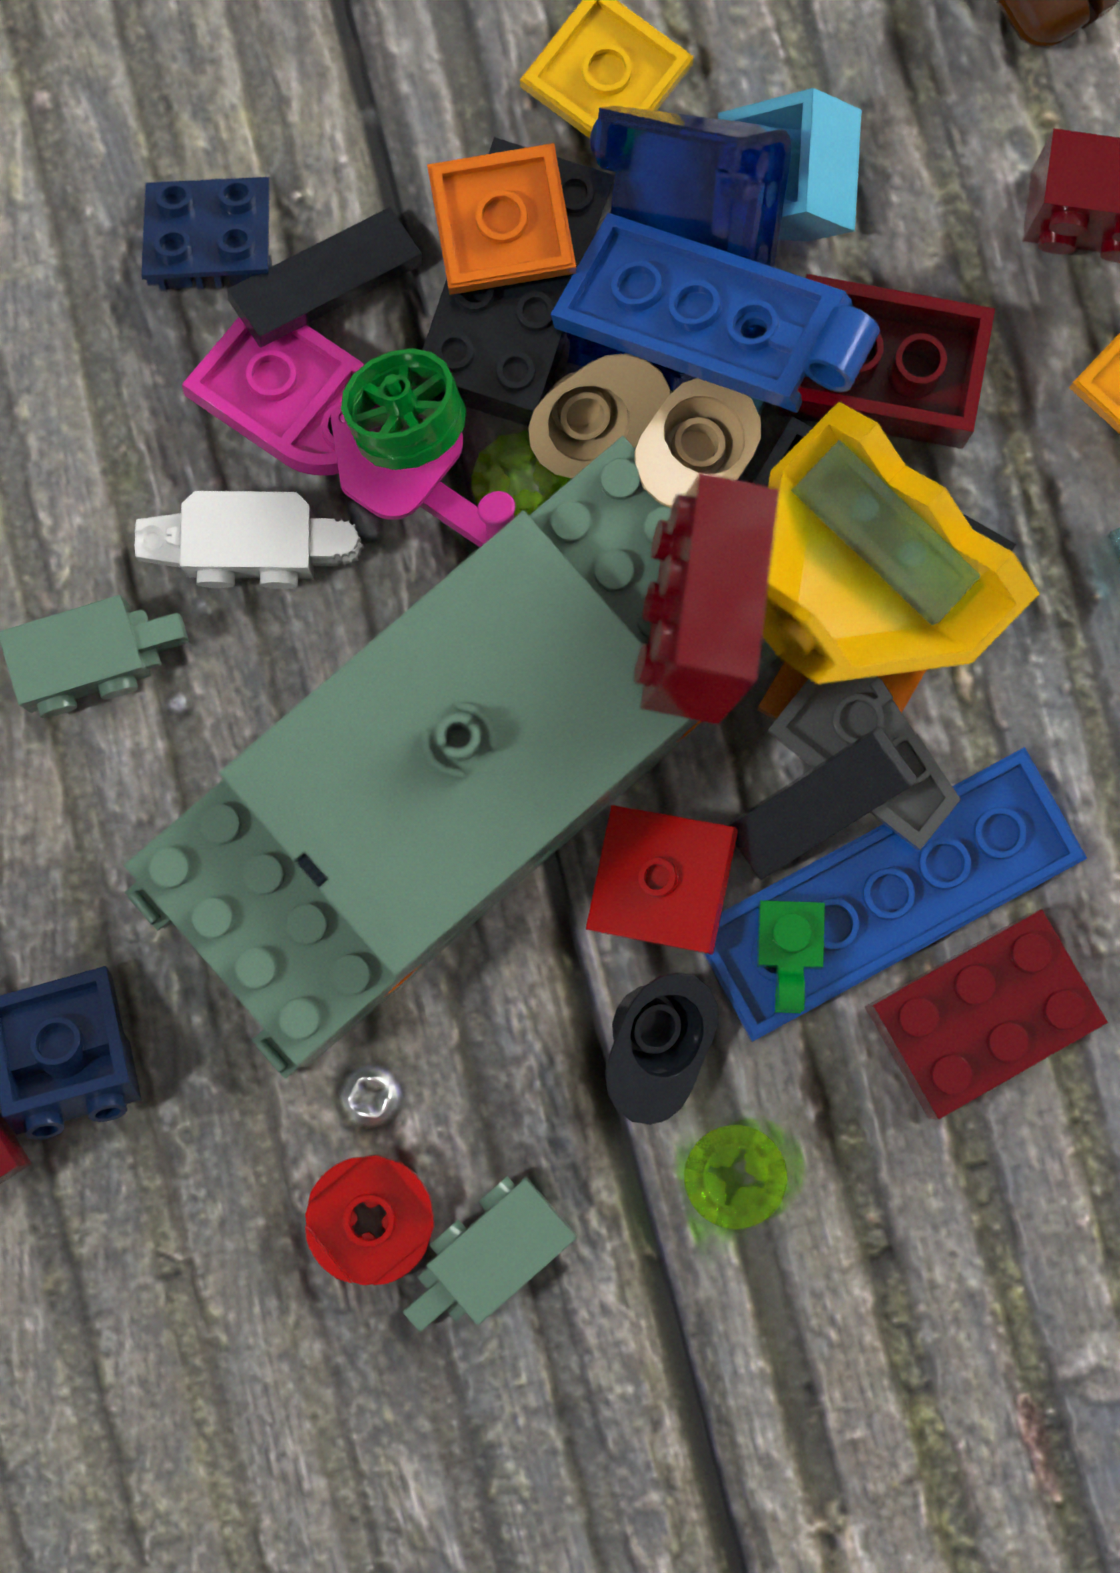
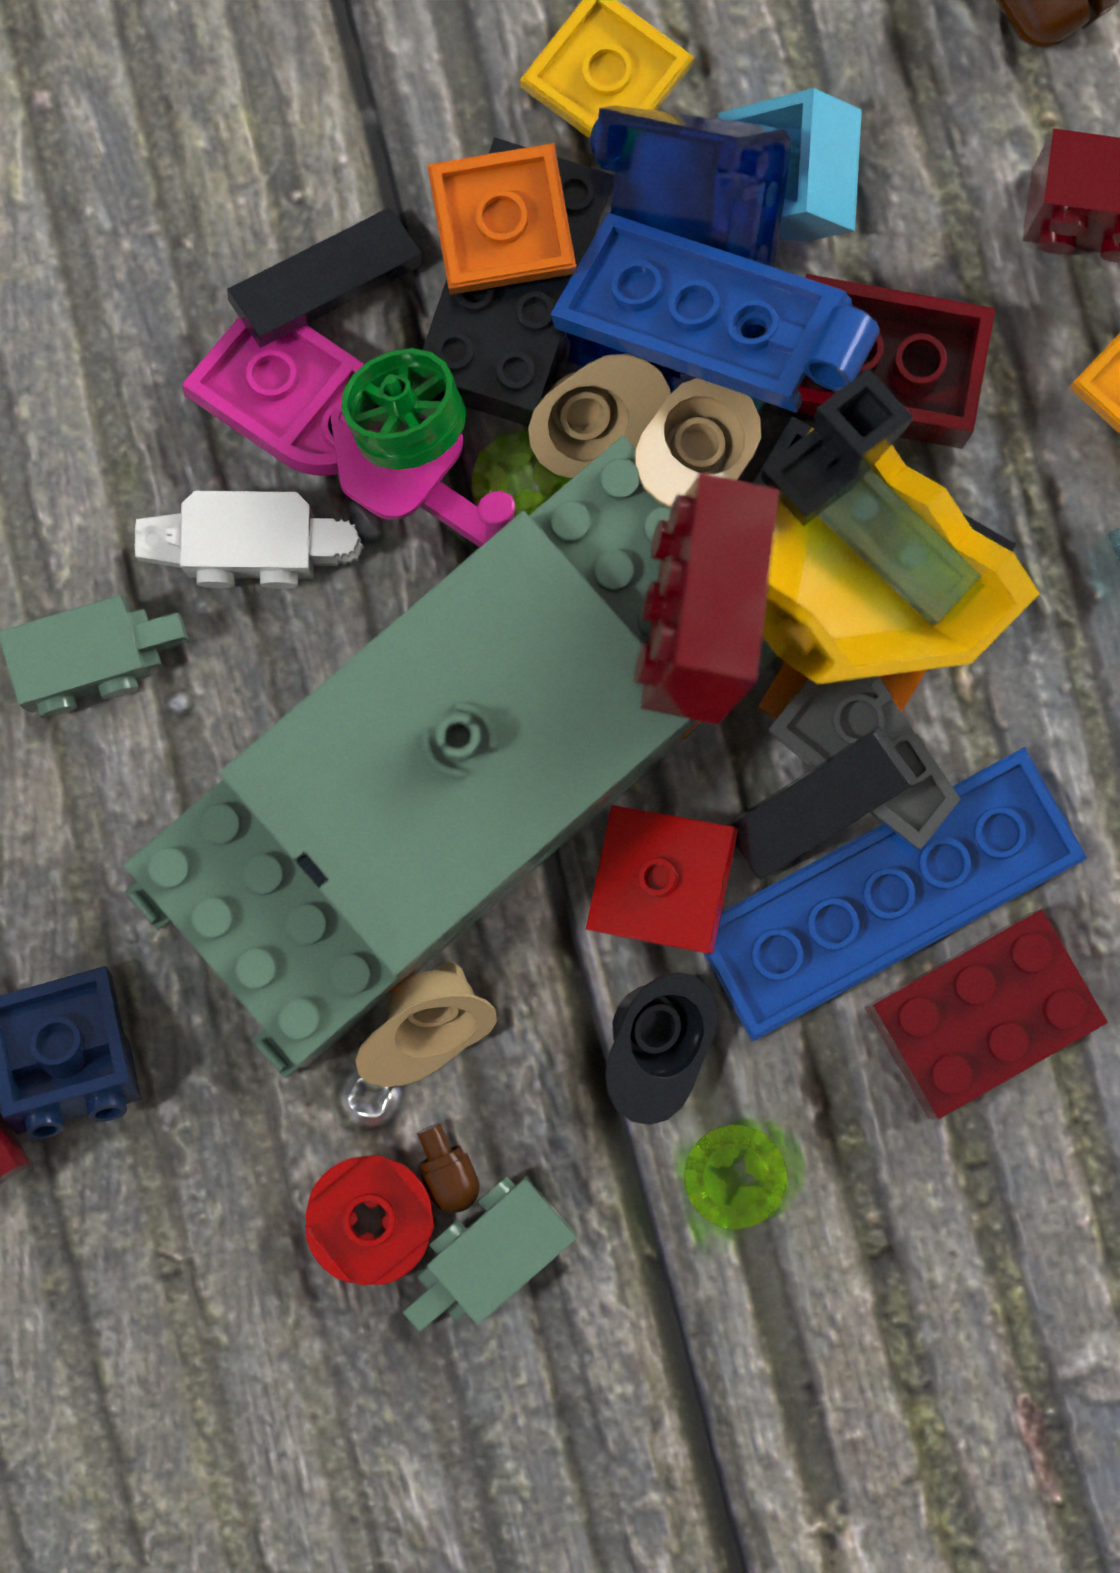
dark blue hinge [141,176,273,292] -> none
green plate [757,900,825,1014] -> none
none -> tan piece [355,962,497,1087]
none -> reddish brown cylinder [417,1123,480,1213]
none -> black slope [761,368,913,527]

